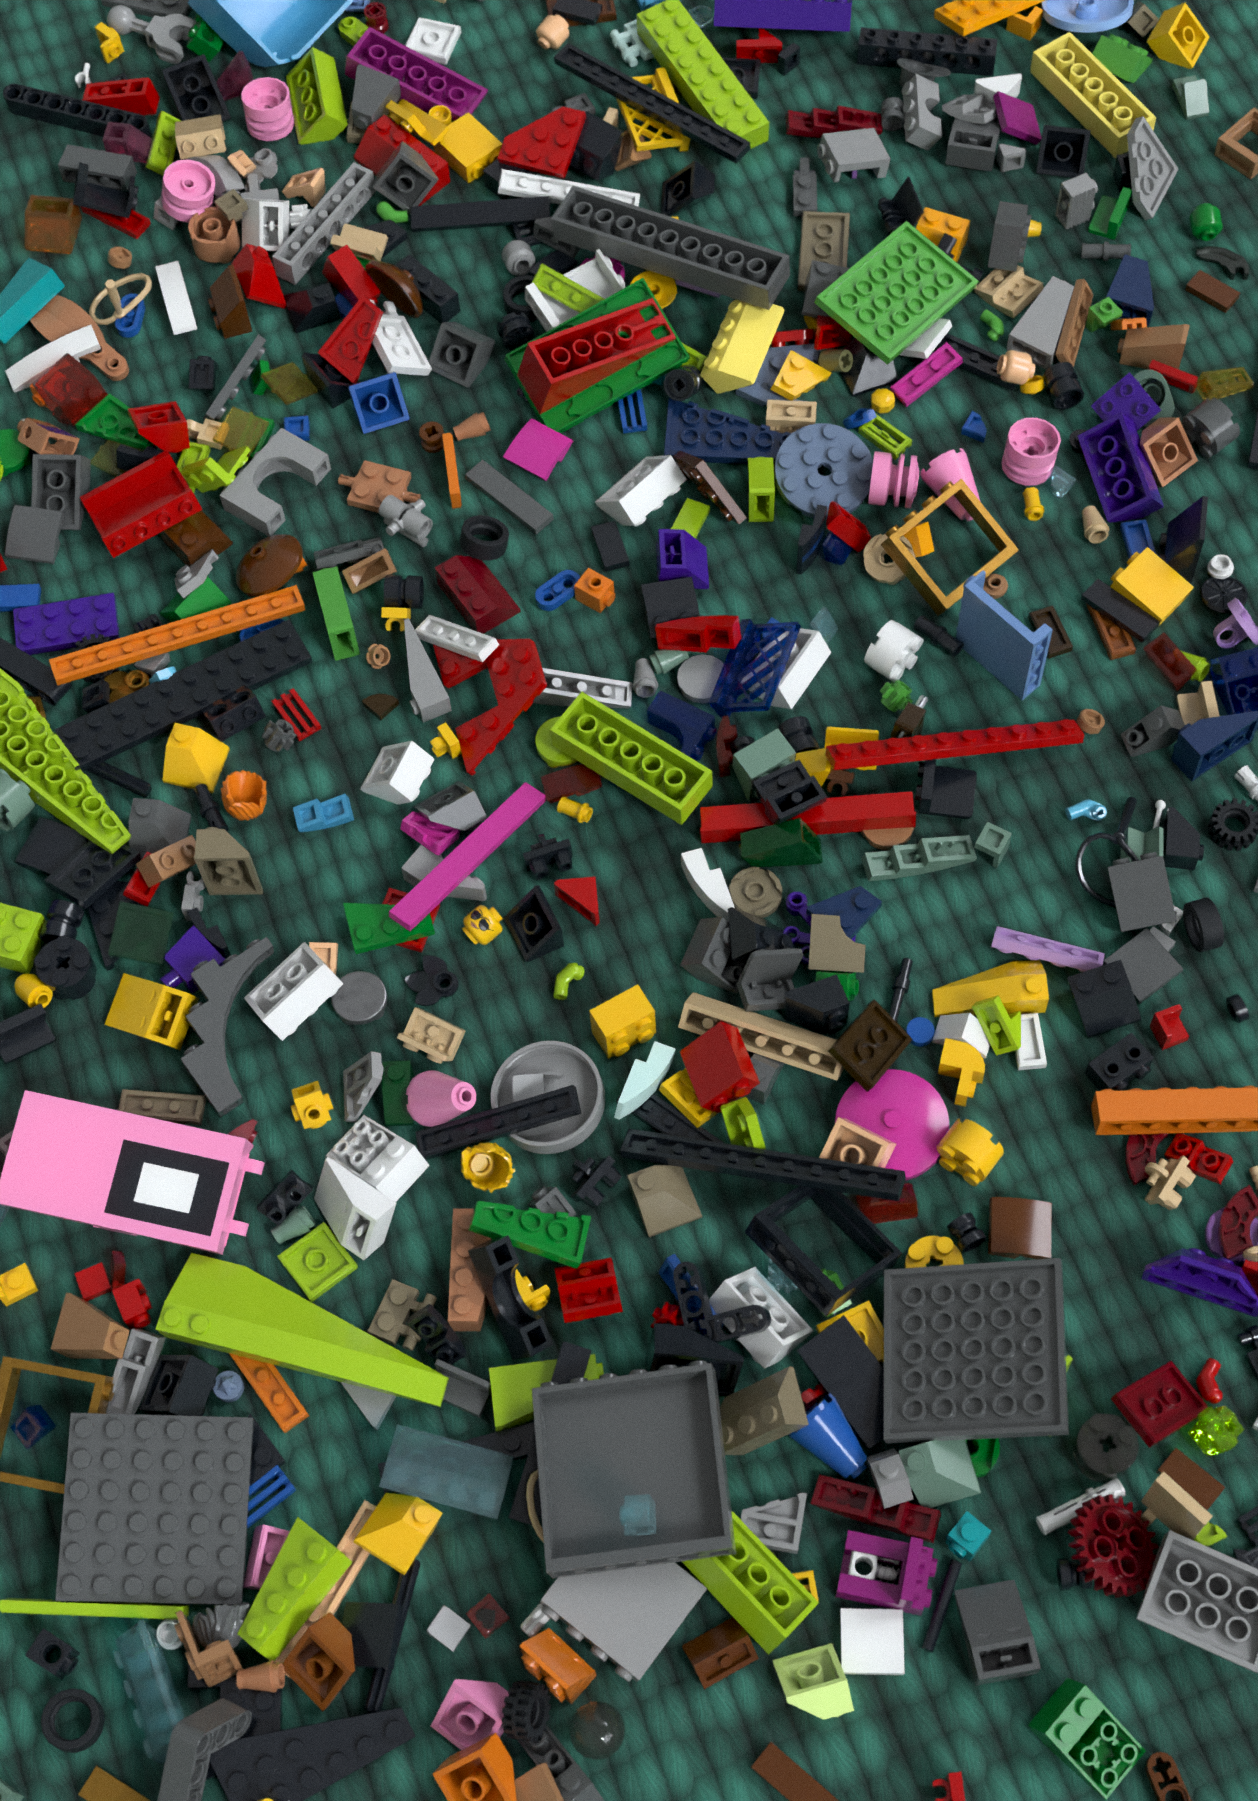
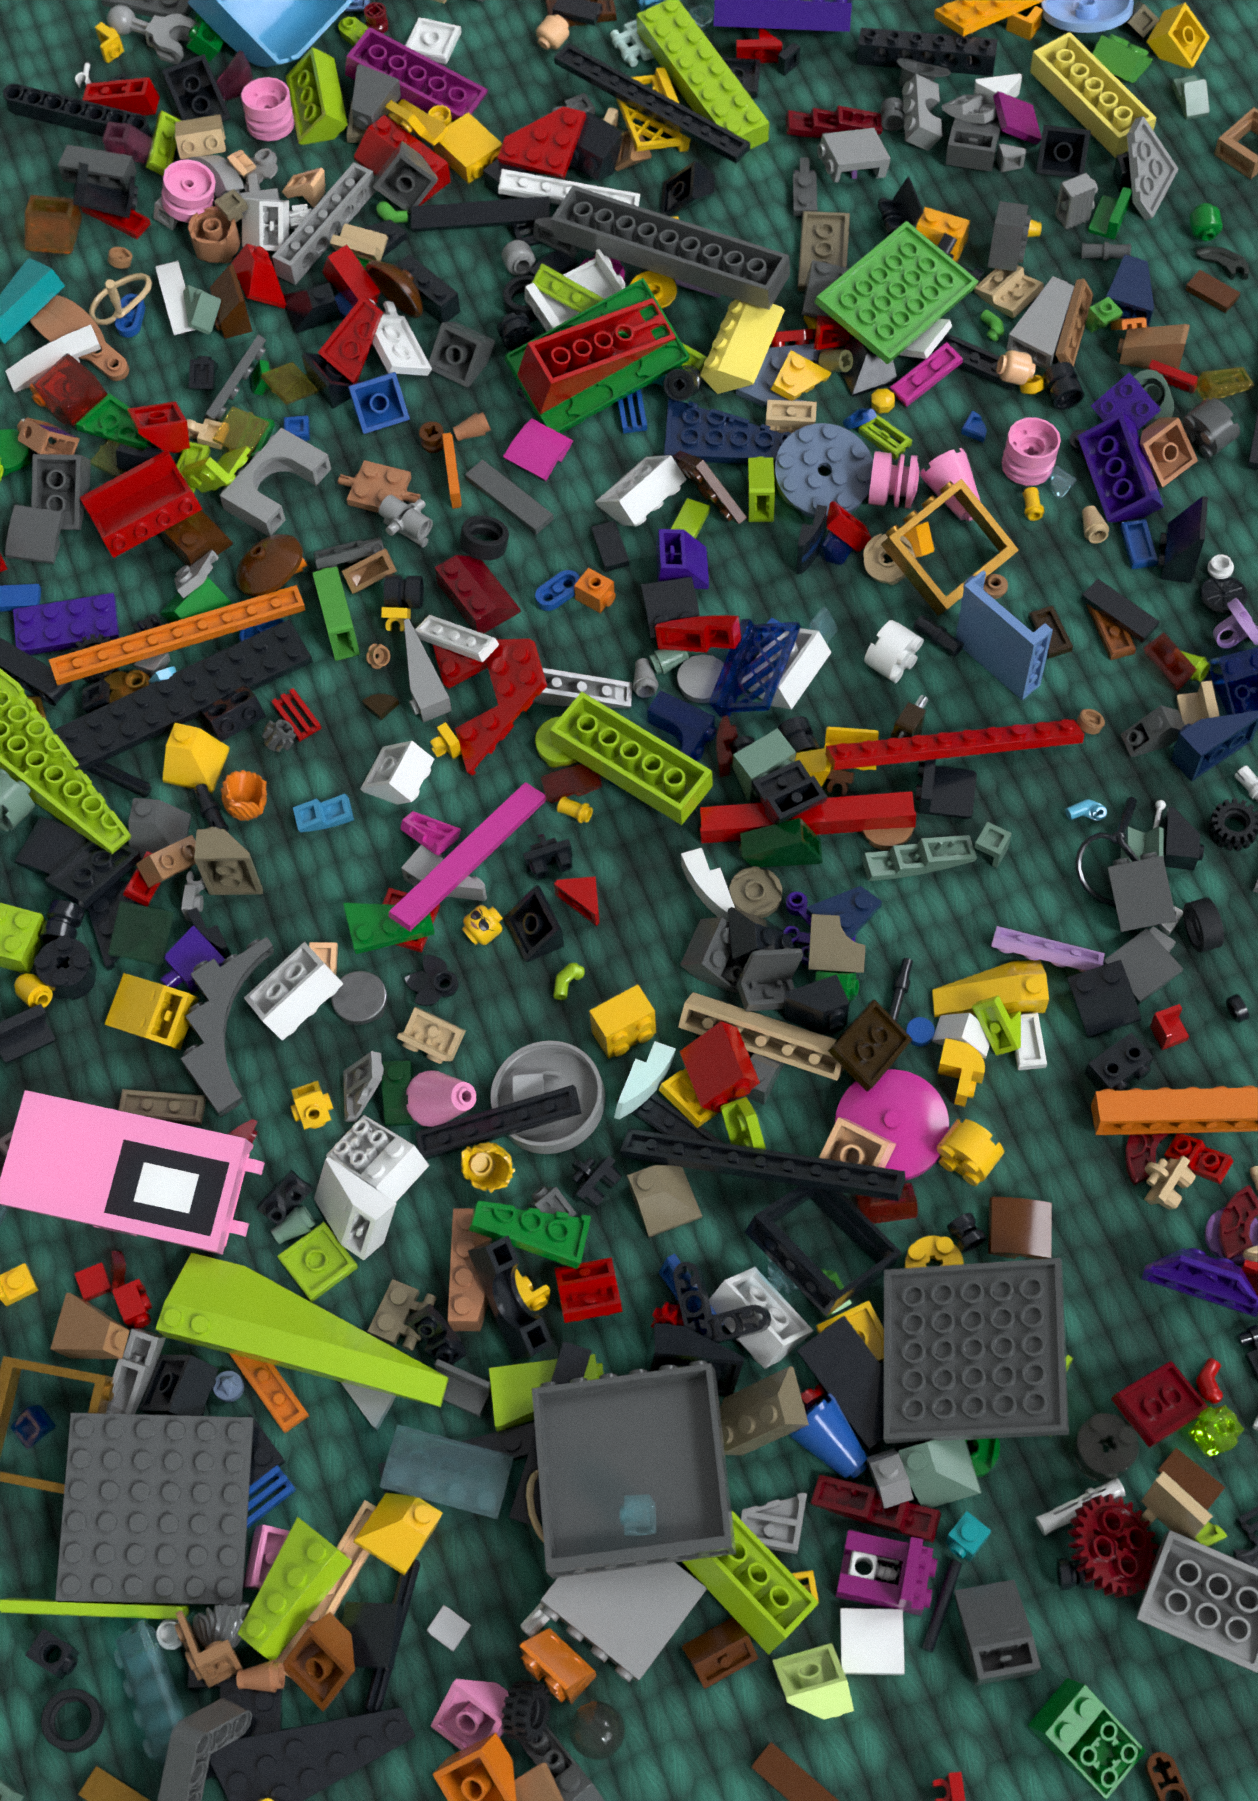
slope [413,781,487,831] -> none
clear smoke tile [466,1593,509,1639] -> none
bright green gear [880,680,913,712] -> none
yellow brick [1110,547,1194,628] -> none
none -> sand green slope [183,285,221,335]

